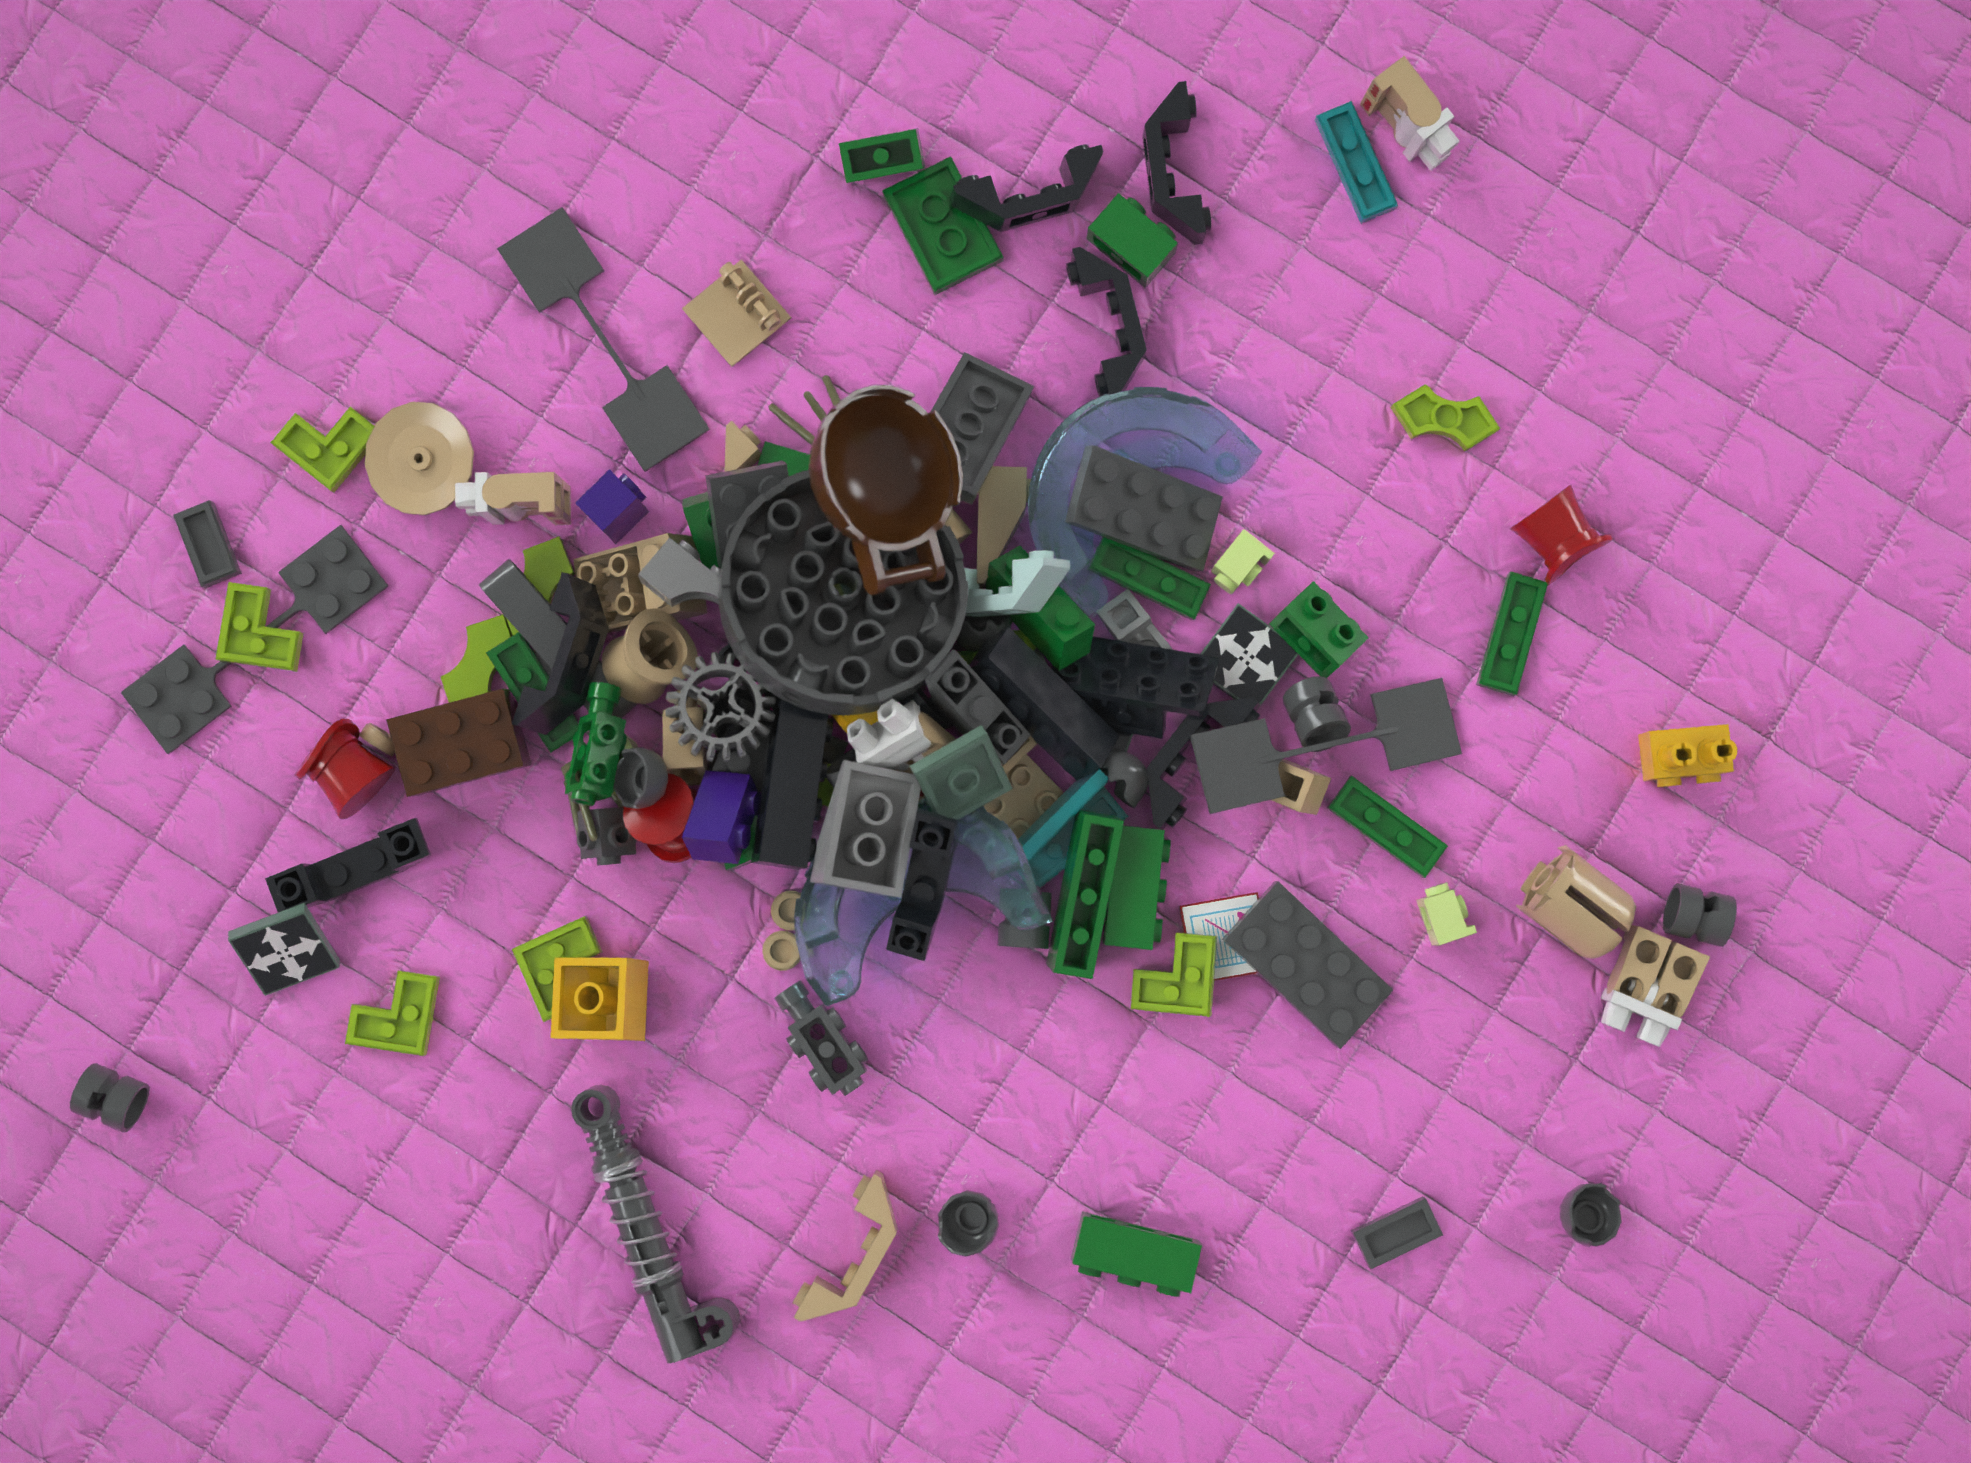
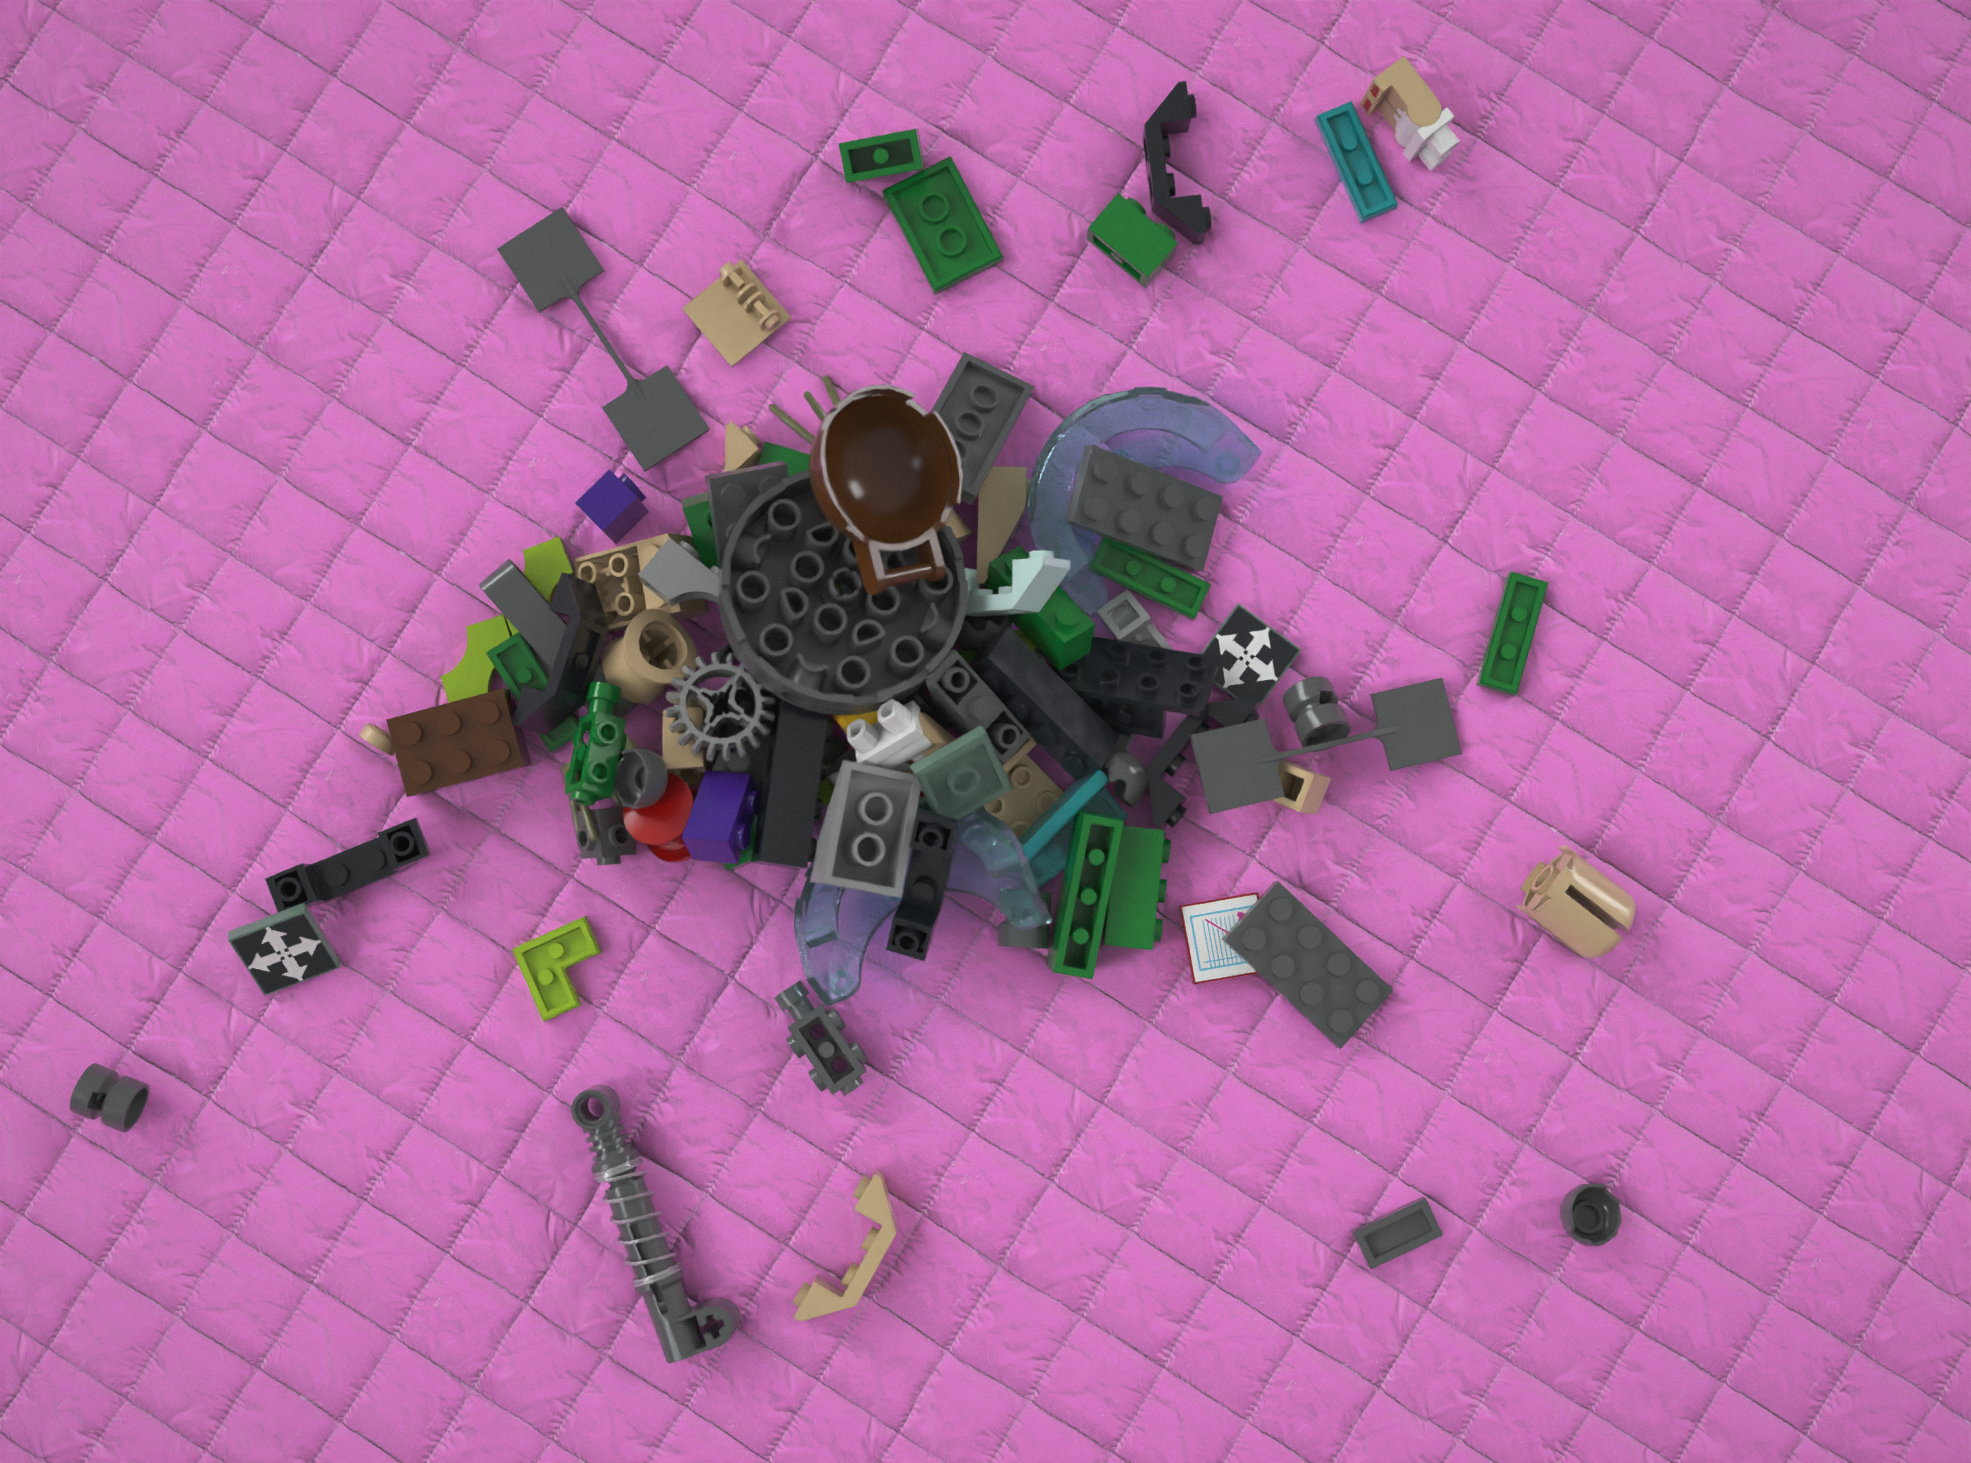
dark grey hinge [121,525,388,754] -> none
dark grey tile [173,500,242,588] -> none
lime tile [215,582,304,672] -> none
lime tile [270,407,374,493] -> none
red hat [295,718,395,820] -> none
lime tile [345,971,440,1056] -> none
tan piece [365,402,474,515] -> none
tan hips [455,472,571,525] -> none
yellow slope [550,958,649,1041] -> none
tan tile [762,931,803,971] -> none
tan tile [771,891,812,930] -> none
dark grey hair [938,1190,999,1257] -> none
black slope [950,144,1104,232] -> none
black slope [1066,247,1147,407] -> none
green brick [1071,1211,1202,1297] -> none
lime tile [1131,932,1217,1017] -> none
yellowish green brick [1211,529,1275,594] -> none
green brick [1269,581,1369,678] -> none
green tile [1327,776,1448,878] -> none
lime tile [1390,384,1500,452] -> none
yellowish green brick [1416,882,1477,945] -> none
red hat [1510,485,1614,586] -> none
tan hips [1600,925,1710,1047] -> none
yellow brick [1638,724,1738,787] -> none
dark grey wheel [1663,883,1737,947] -> none

